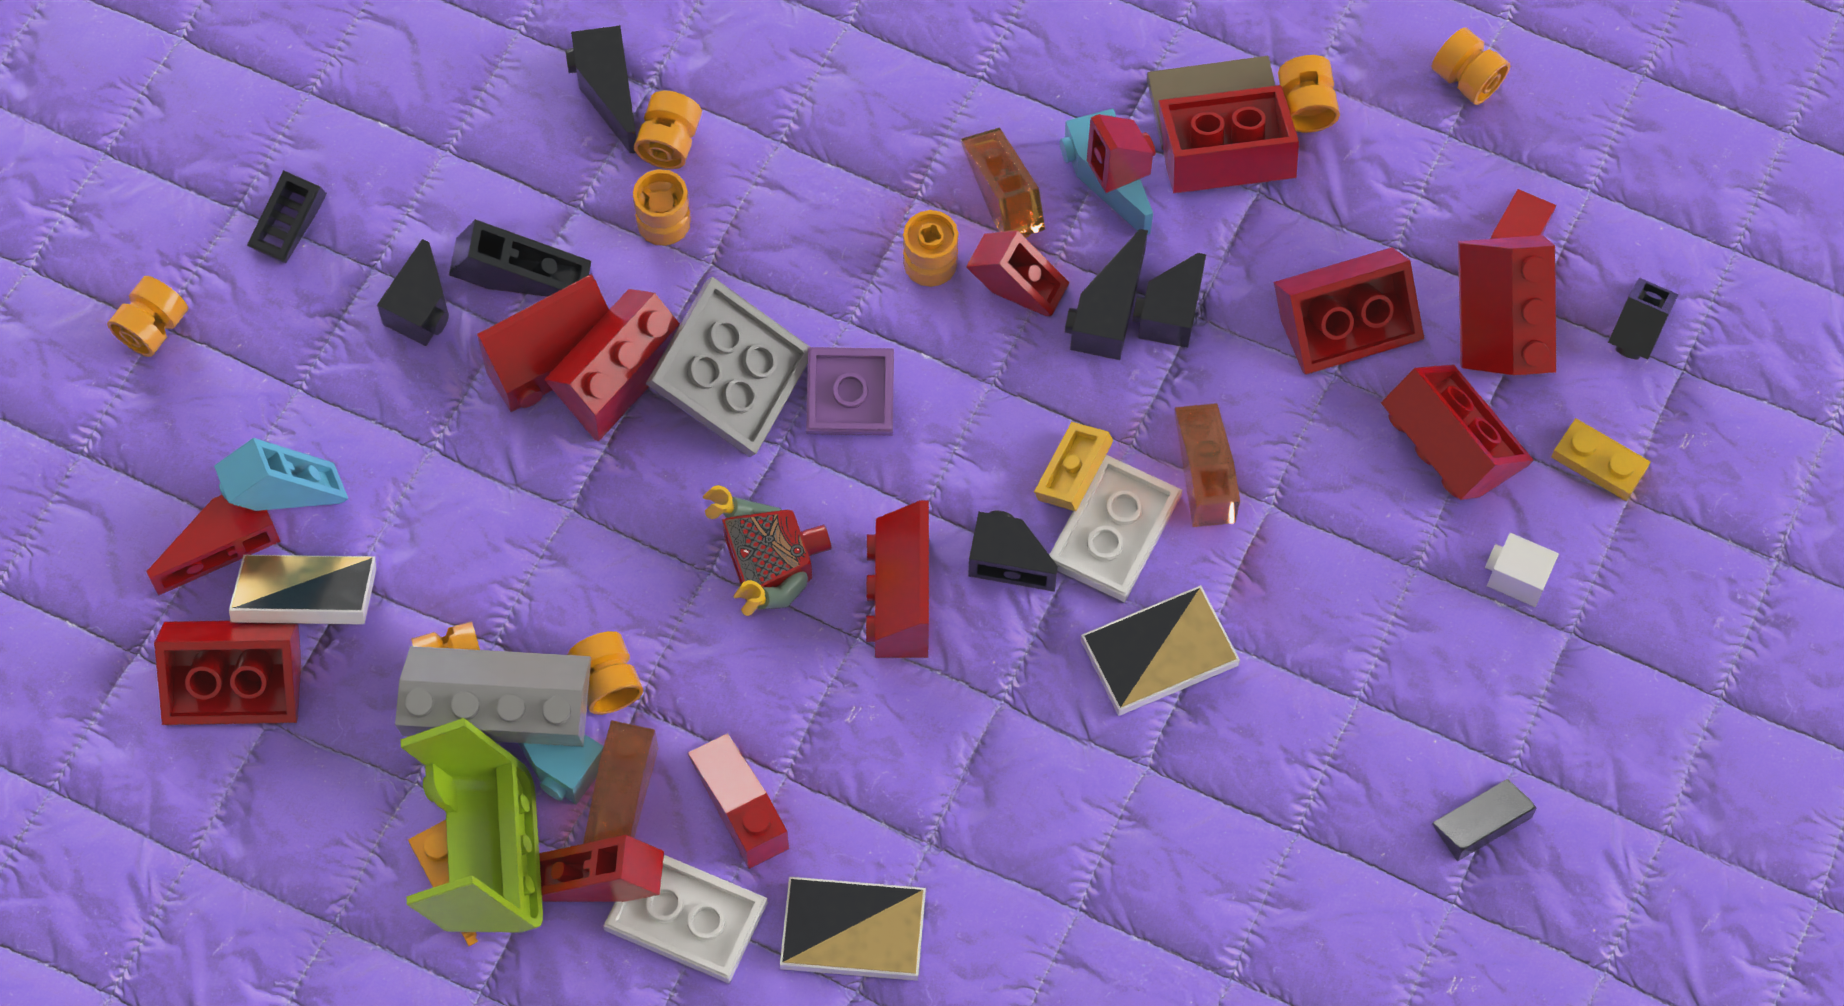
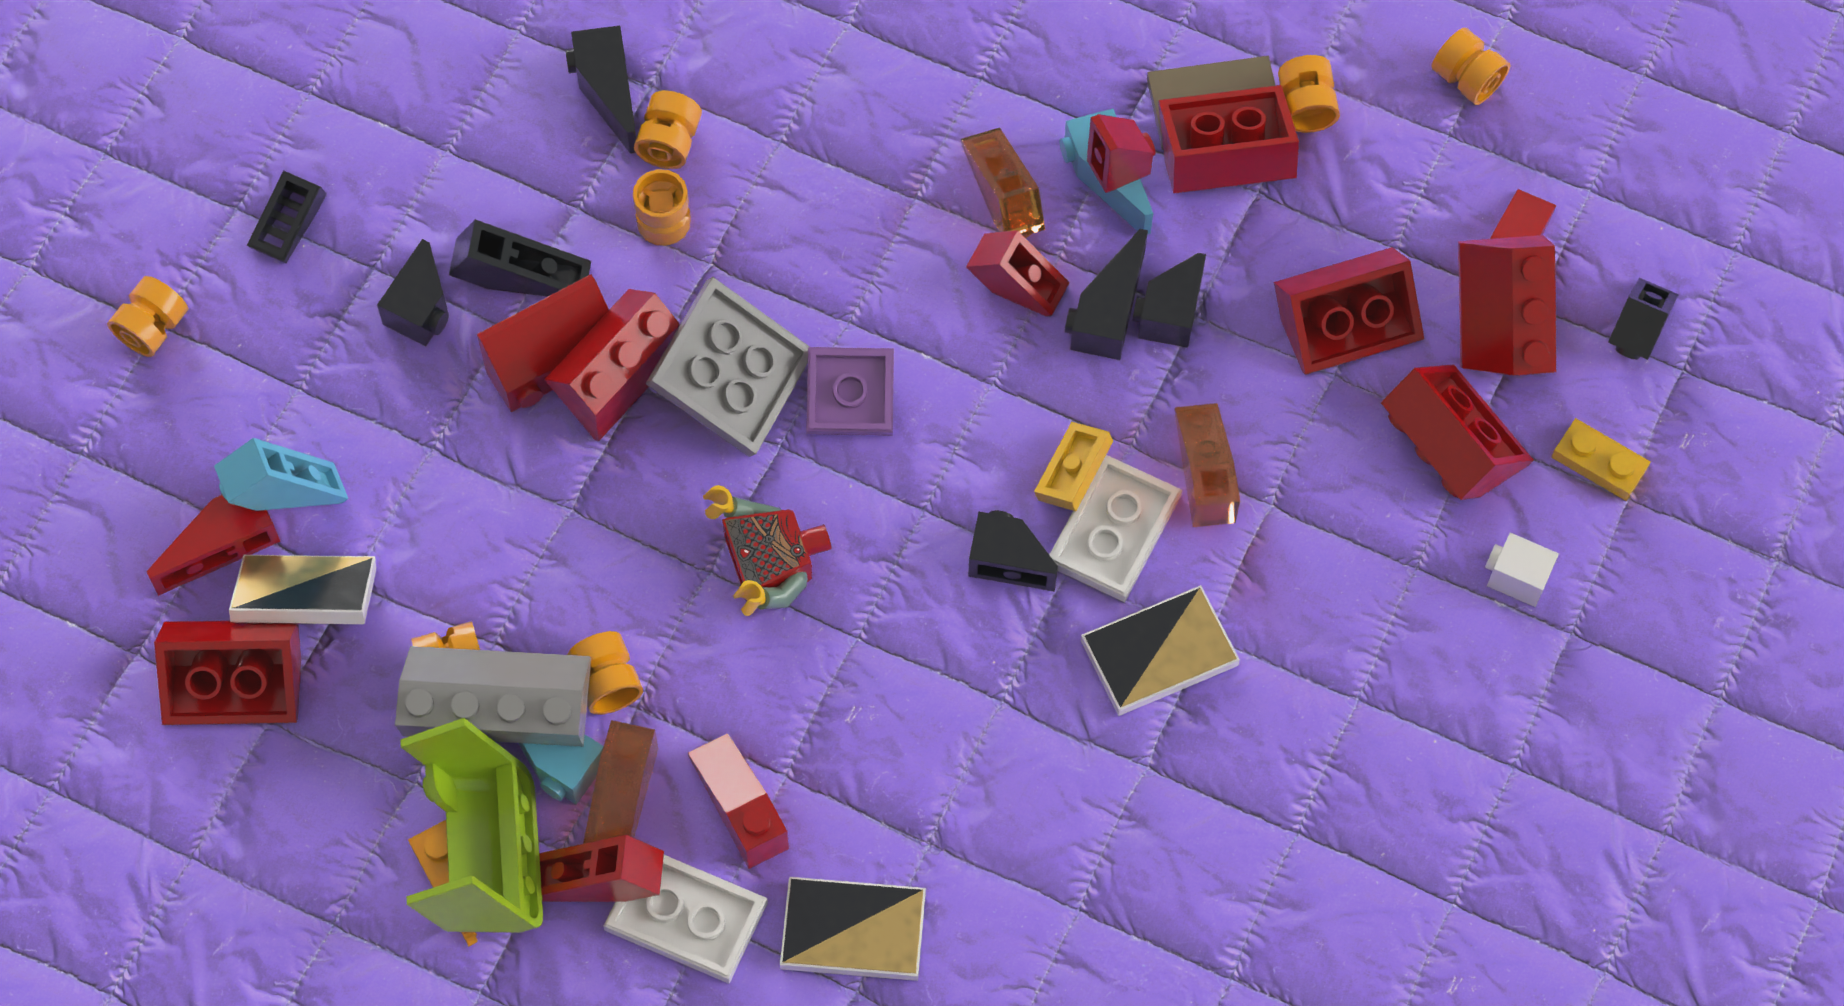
red slope [866,500,929,658] -> none
light orange wheel [903,210,959,287] -> none
slope [1432,779,1537,862] -> none

